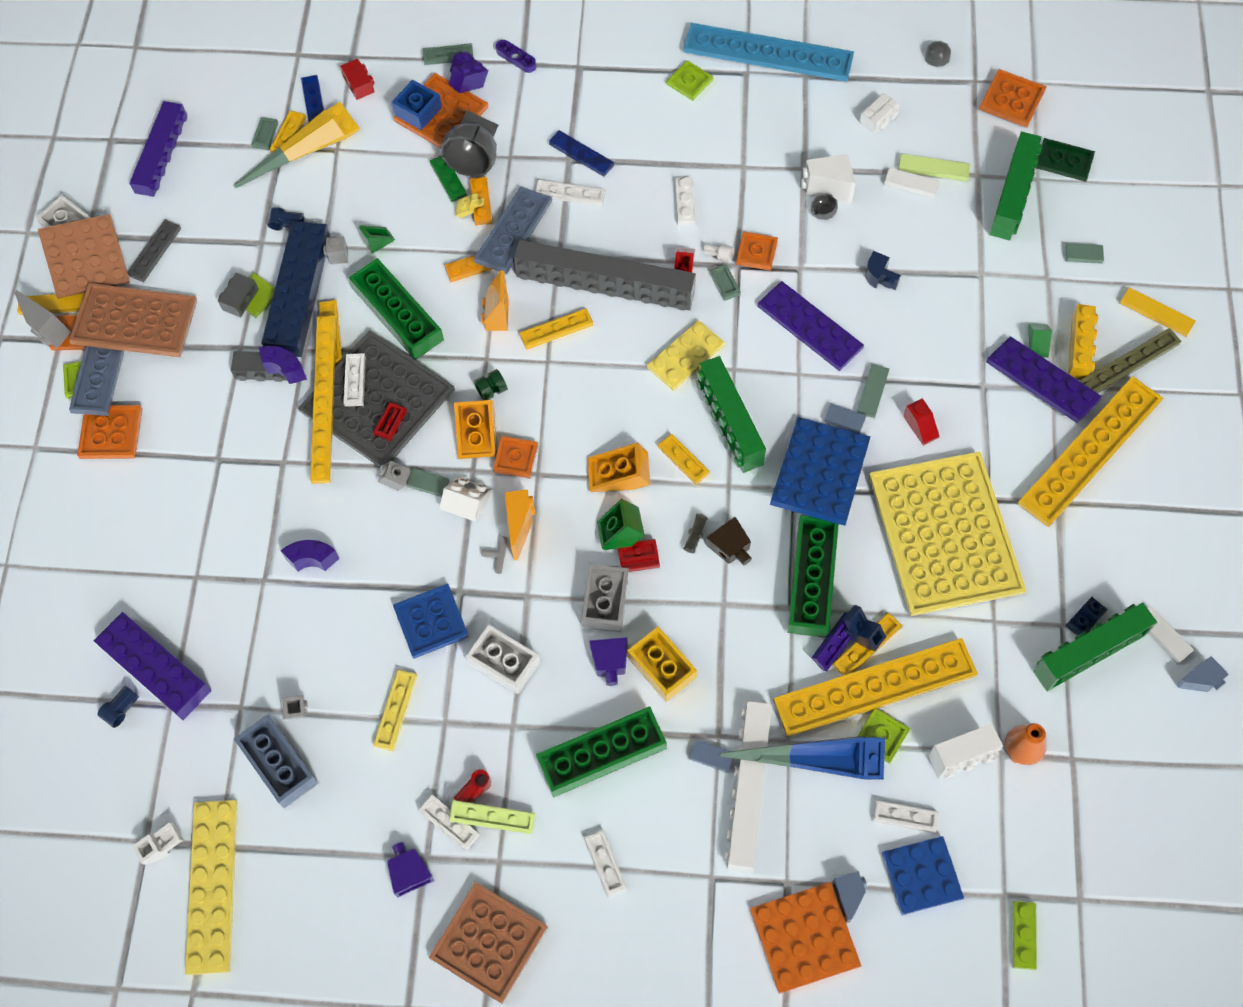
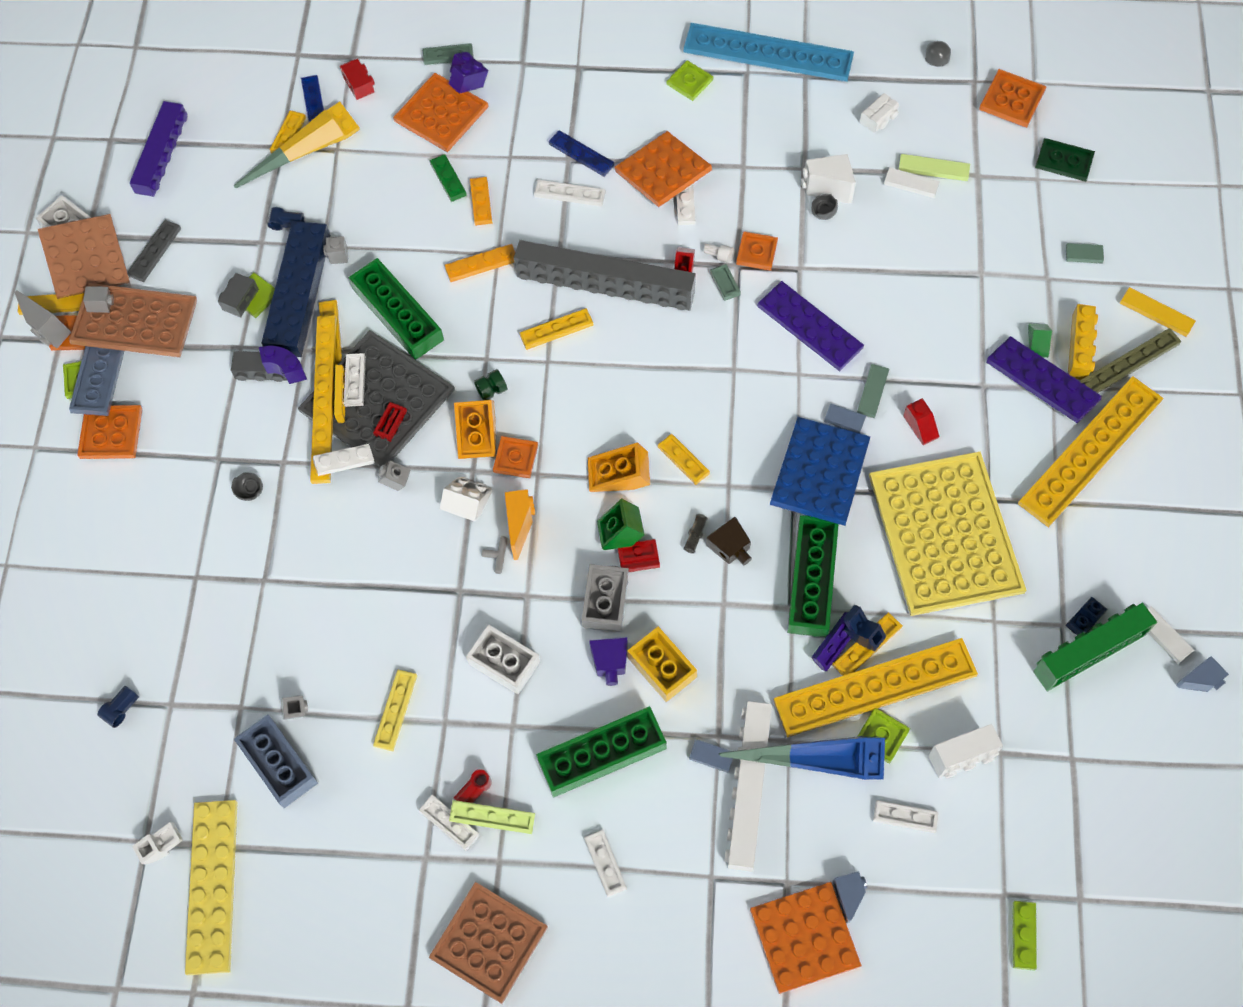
dark purple brick [93,612,212,721] -> none
sand green tile [251,117,279,150] -> none
dark purple brick [280,540,340,572] -> none
green slope [359,225,395,254] -> none
dark purple torso [387,842,435,898] -> none
blue brick [392,79,442,131] -> none
blue plate [393,583,469,659] -> none
sand green tile [407,468,450,497] -> none
dark grey plate [441,110,499,177] -> none
light yellow plate [456,193,484,219] -> none
sand blue plate [474,186,552,274] -> none
light orange slope [481,270,509,331] -> none
dark purple beam [495,40,536,73] -> none
light yellow plate [647,320,725,391] -> none
green brick [696,356,766,473] -> none
dark blue brick [865,251,901,290] -> none
blue plate [882,836,964,916] -> none
green brick [989,131,1043,241] -> none
orange cone [1005,723,1047,765] -> none
none -> light grey brick [83,286,114,313]
none -> dark grey hair [231,472,263,501]
none -> white plate [313,444,374,476]
none -> yellow tile [334,365,345,423]
none -> orange plate [615,131,712,207]

